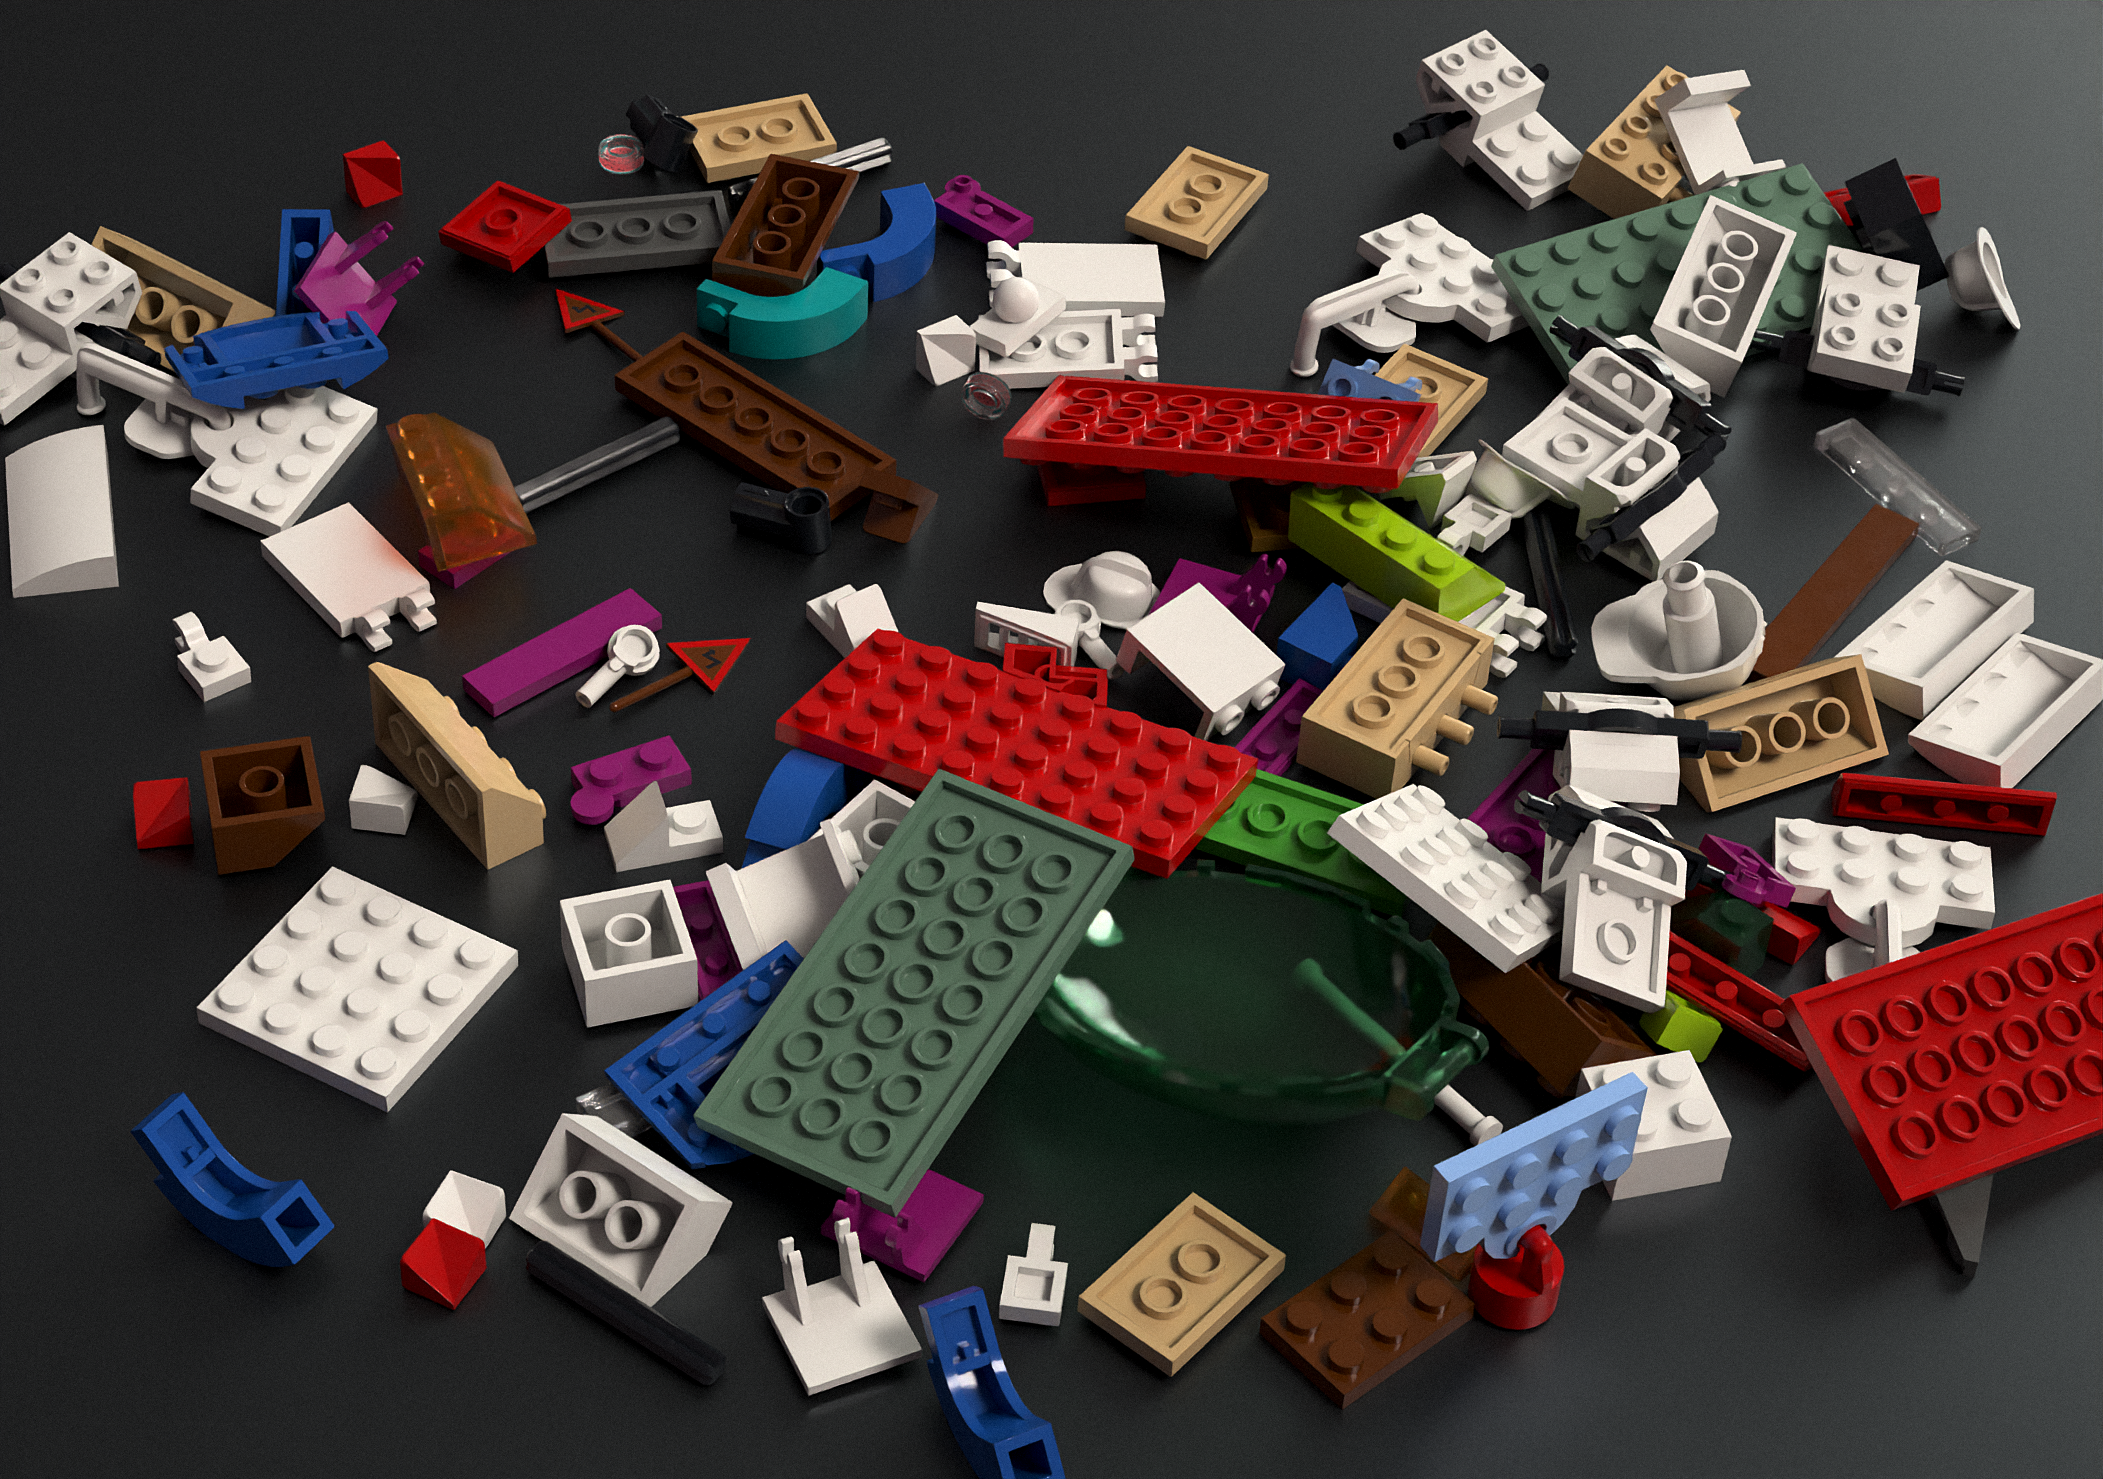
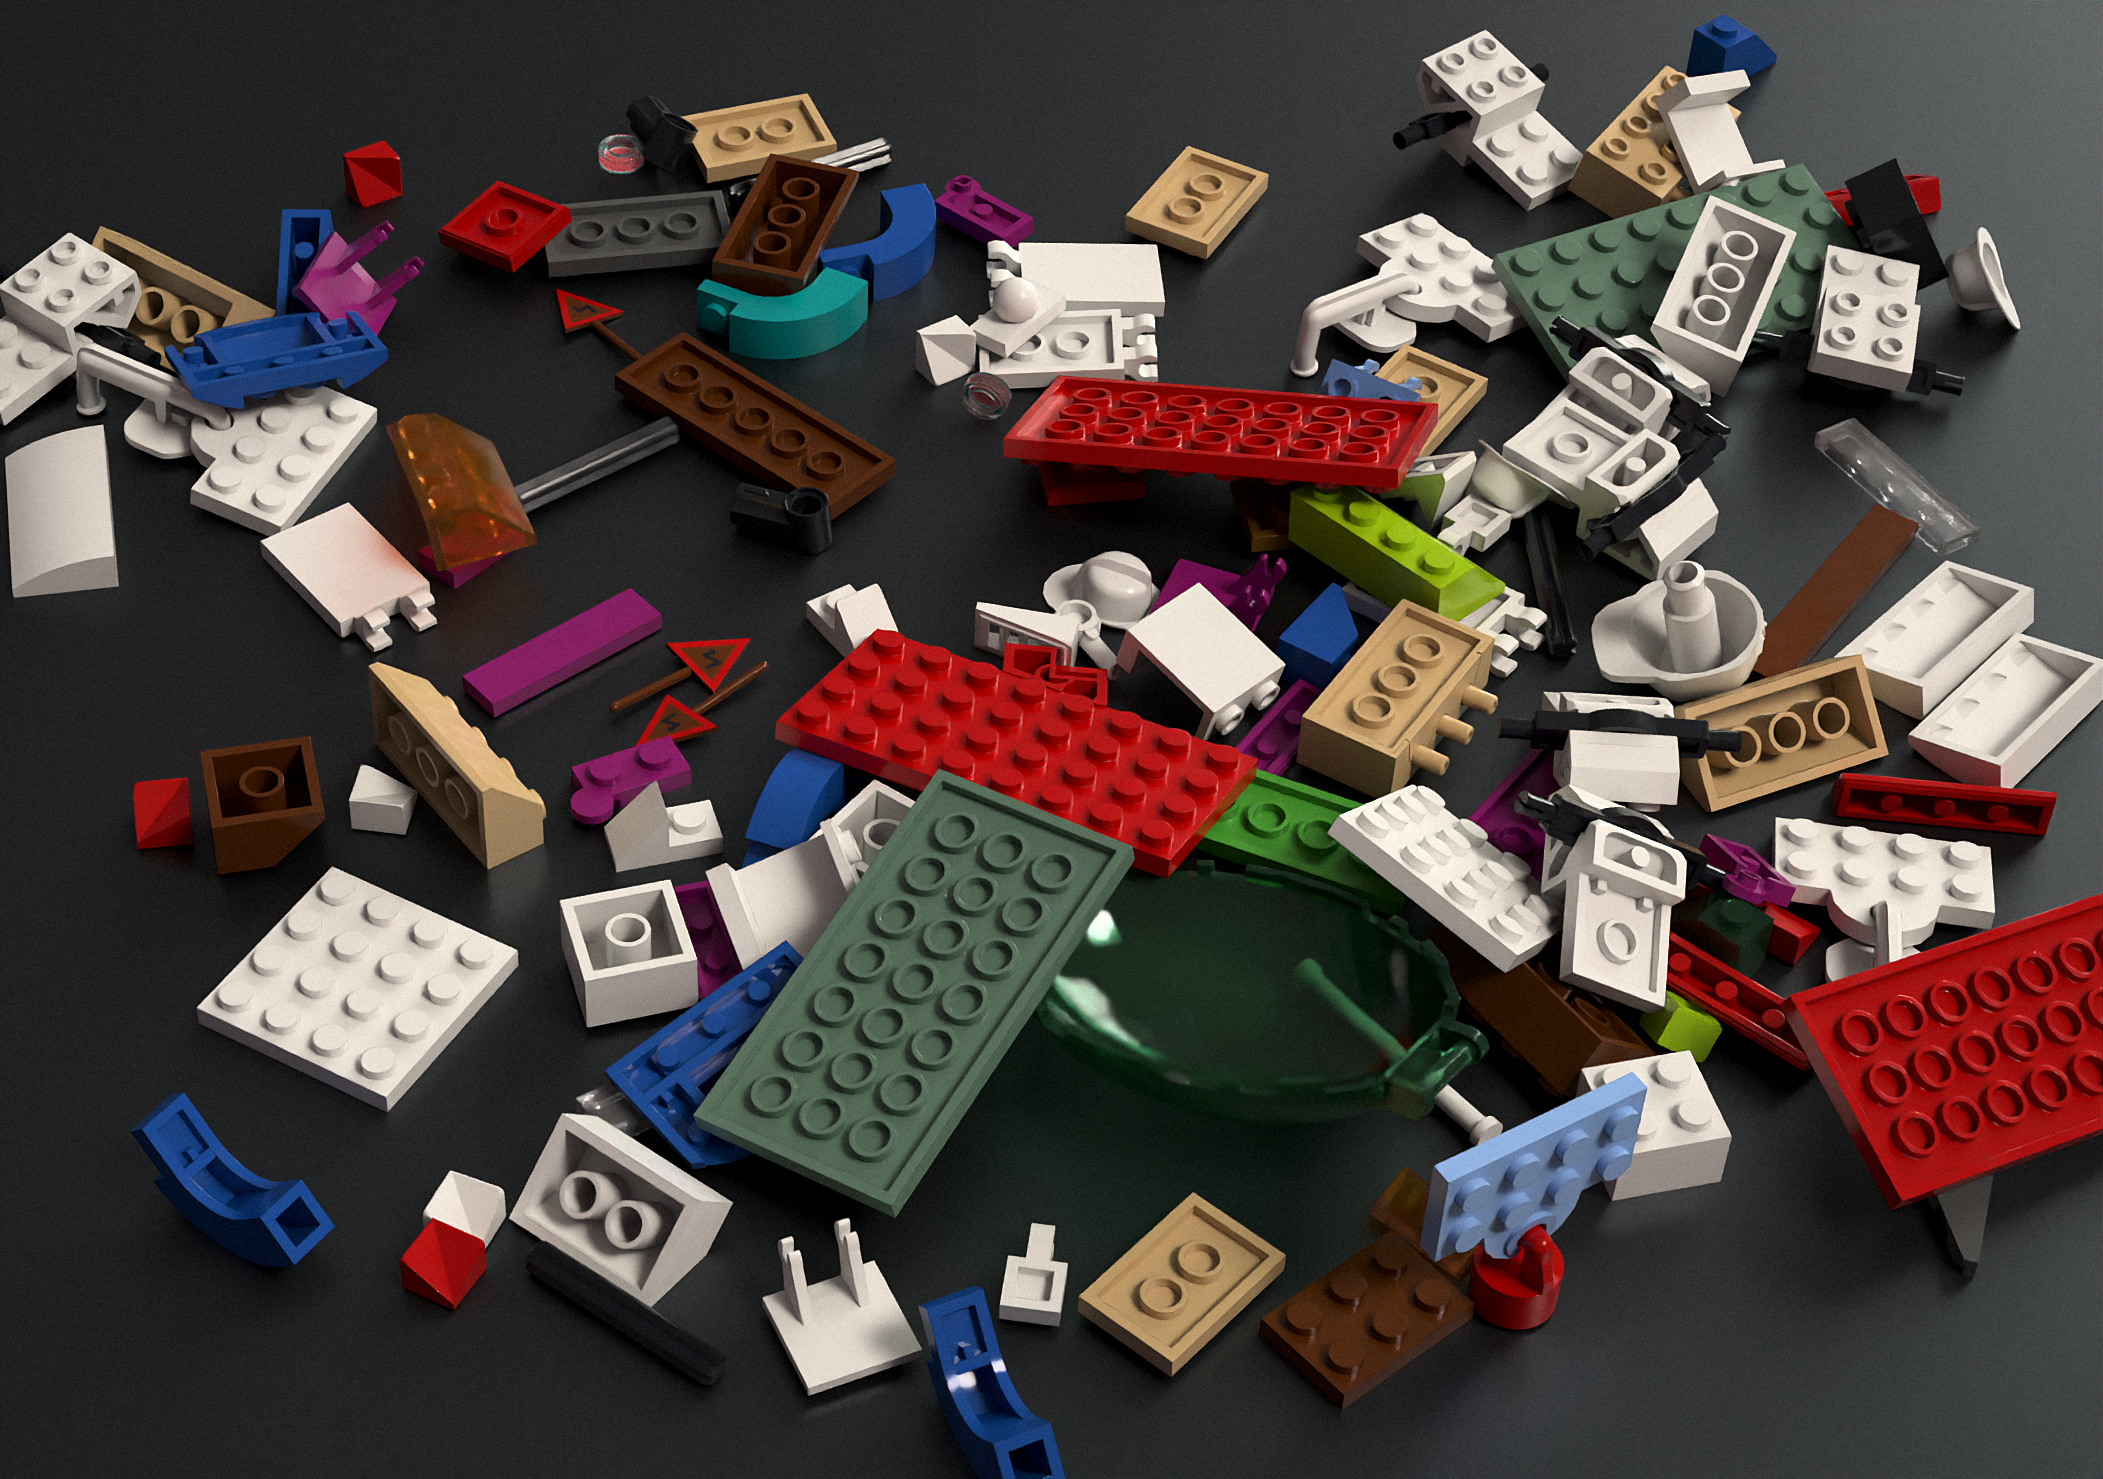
white plate [172,612,251,702] -> none
white plate [575,625,660,708] -> none
magenta plate [821,1169,984,1282] -> none
reddish brown slope [859,466,939,544] -> none
none -> reddish brown piece [635,661,769,746]
none -> blue slope [1686,14,1777,77]

